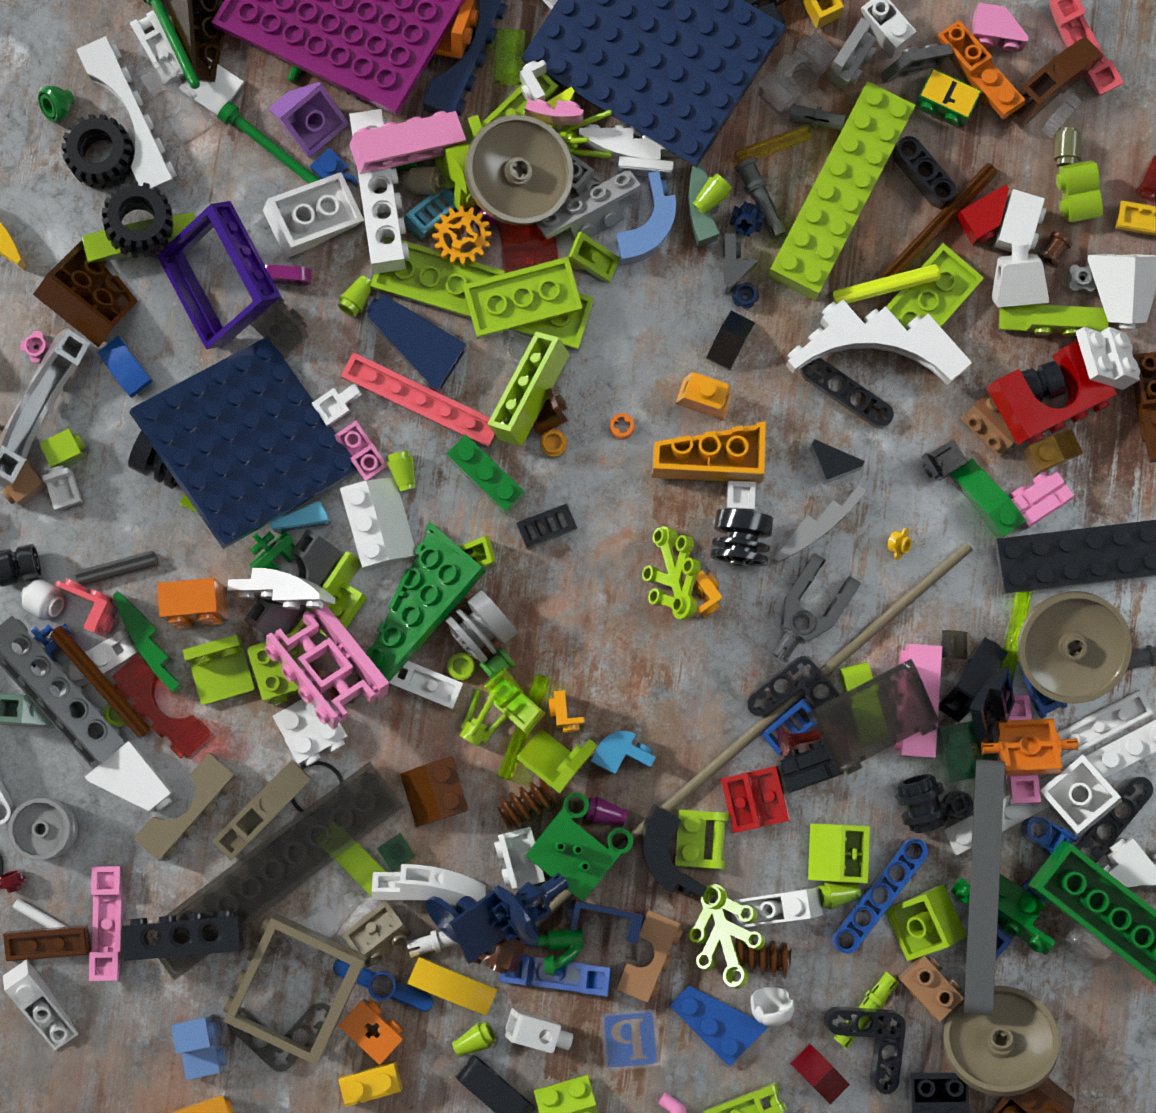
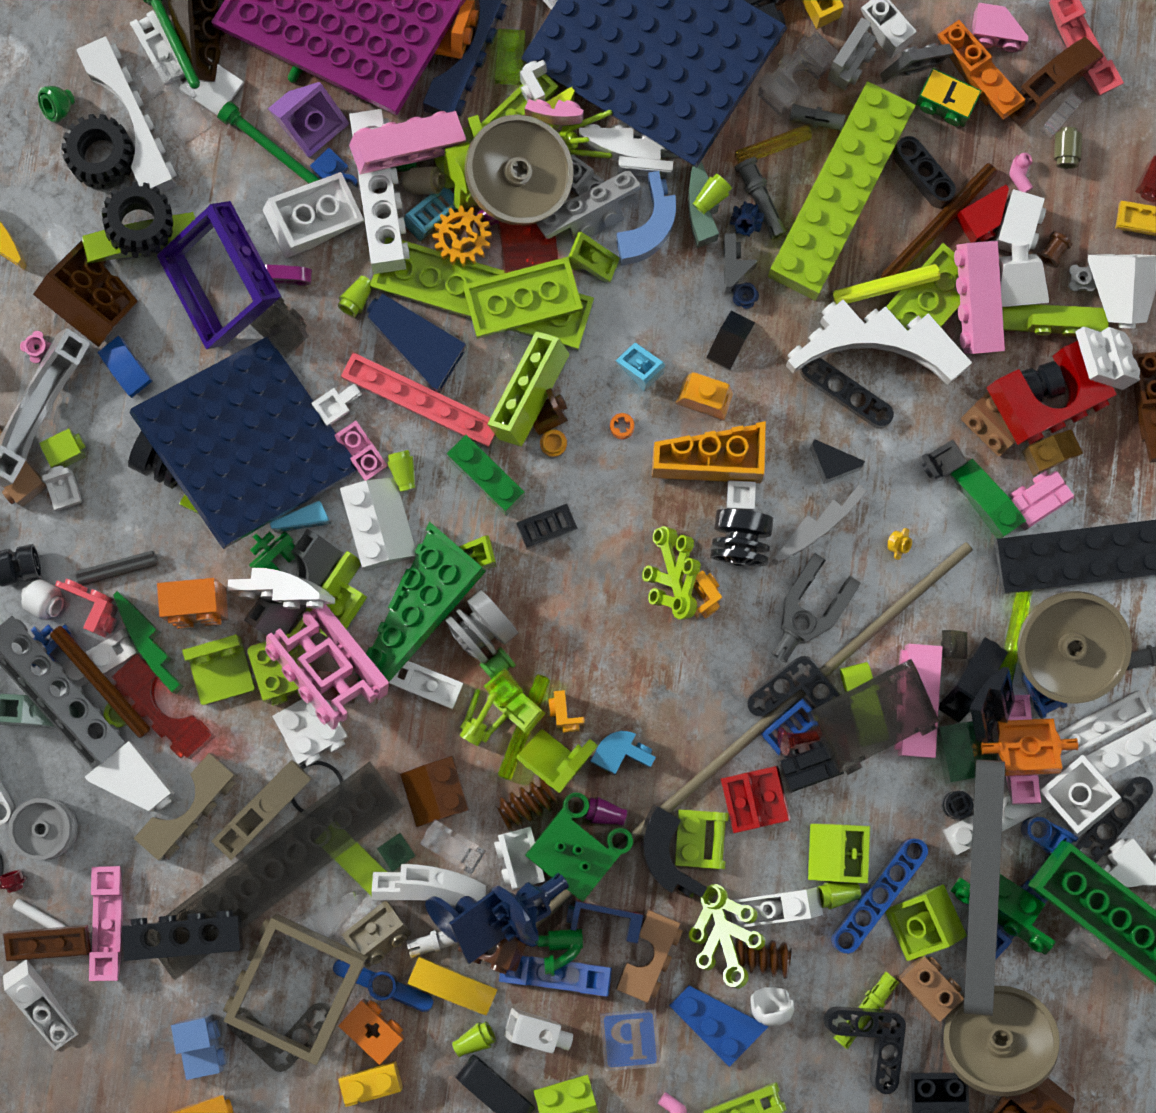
lime tile [447,652,475,681] -> none
dark red slope [790,1043,850,1105] -> none
black piece [895,774,950,833] -> none
lime brick [1056,160,1103,222] -> none
none -> clear brick [420,820,486,875]
none -> medium azure slope [615,343,666,391]
none -> bright pink brick [954,241,1005,354]
none -> bright pink arm [1009,153,1033,193]

